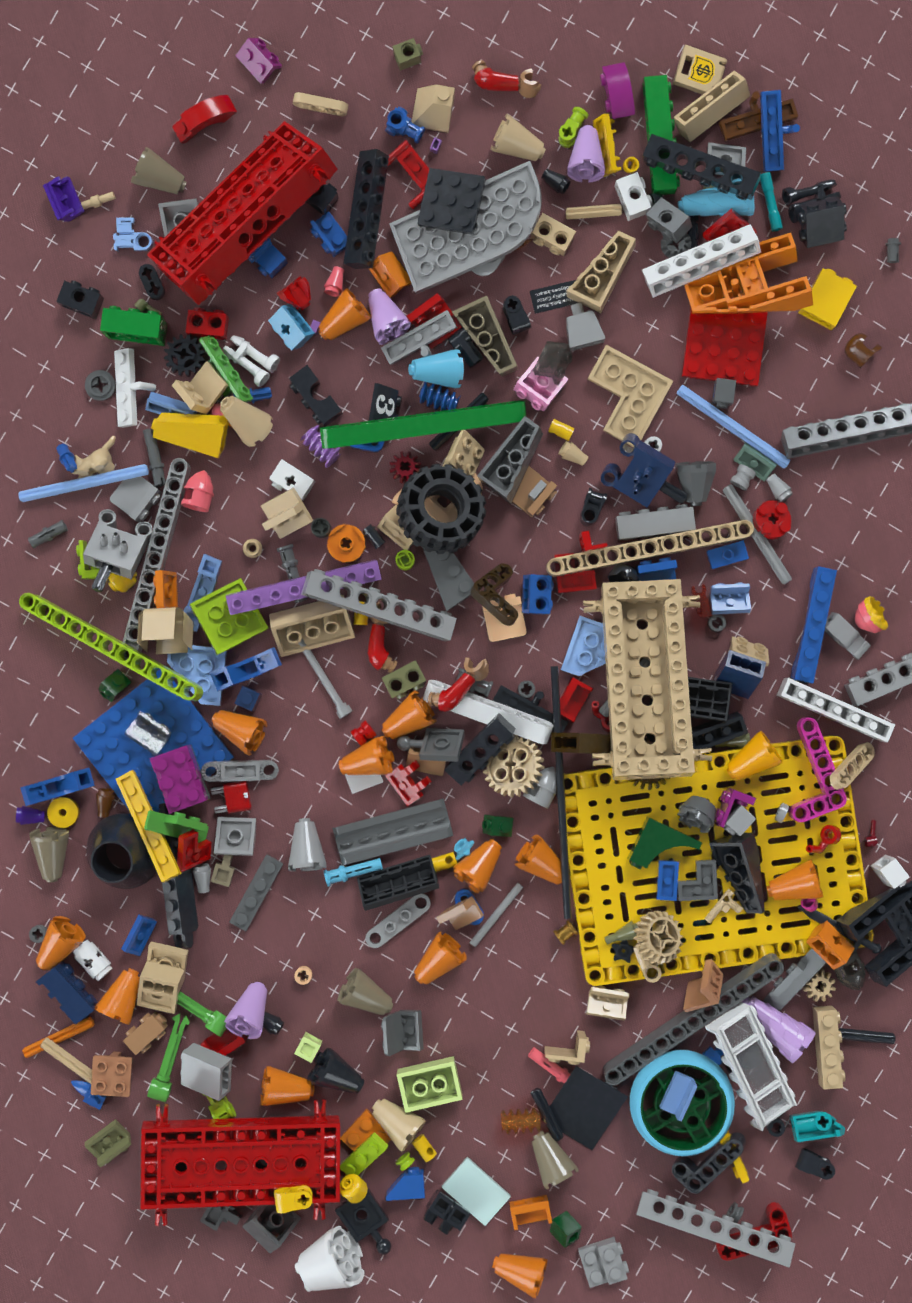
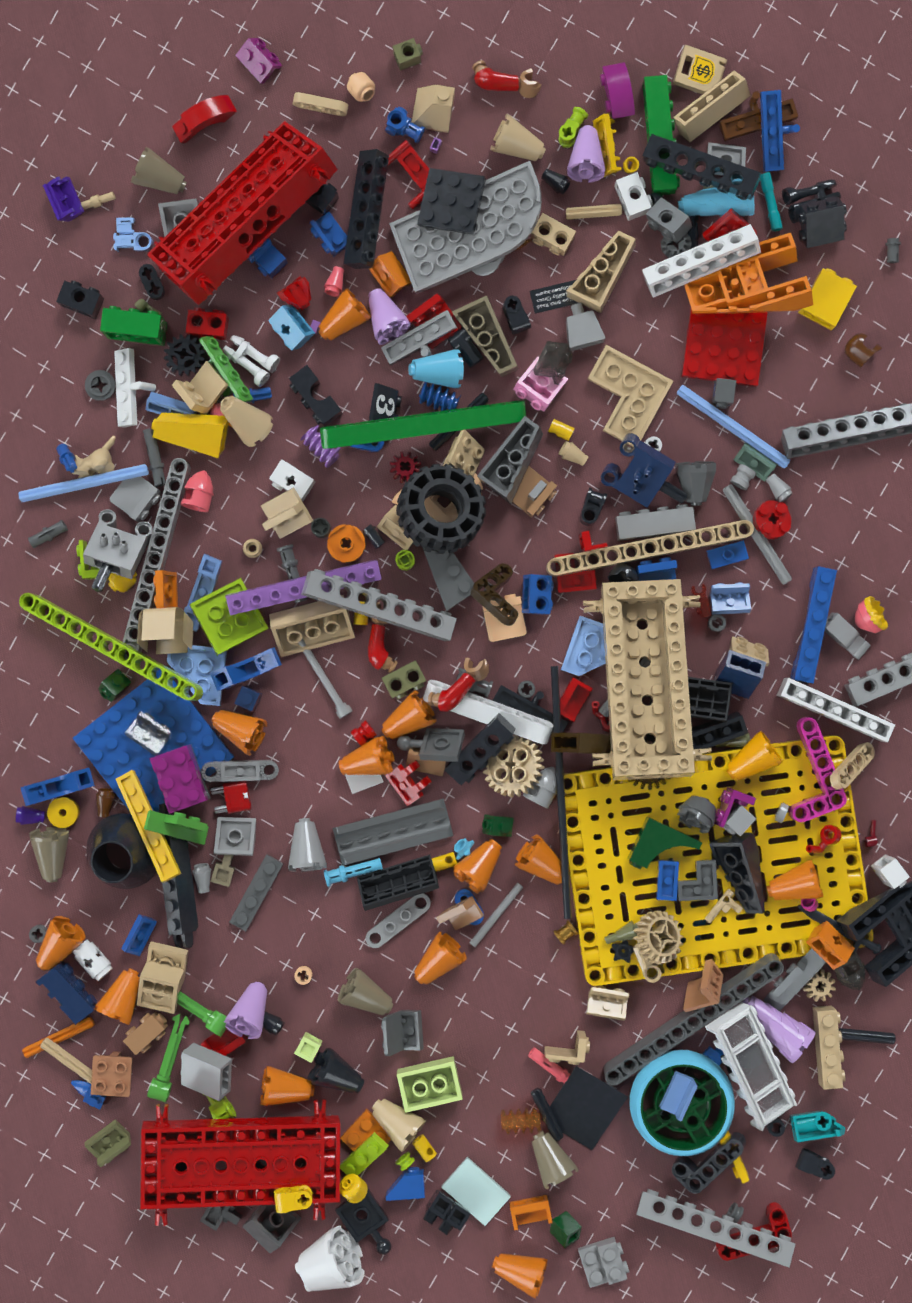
red plate [177,829,212,872] -> none
none -> light nougat head [347,72,375,102]

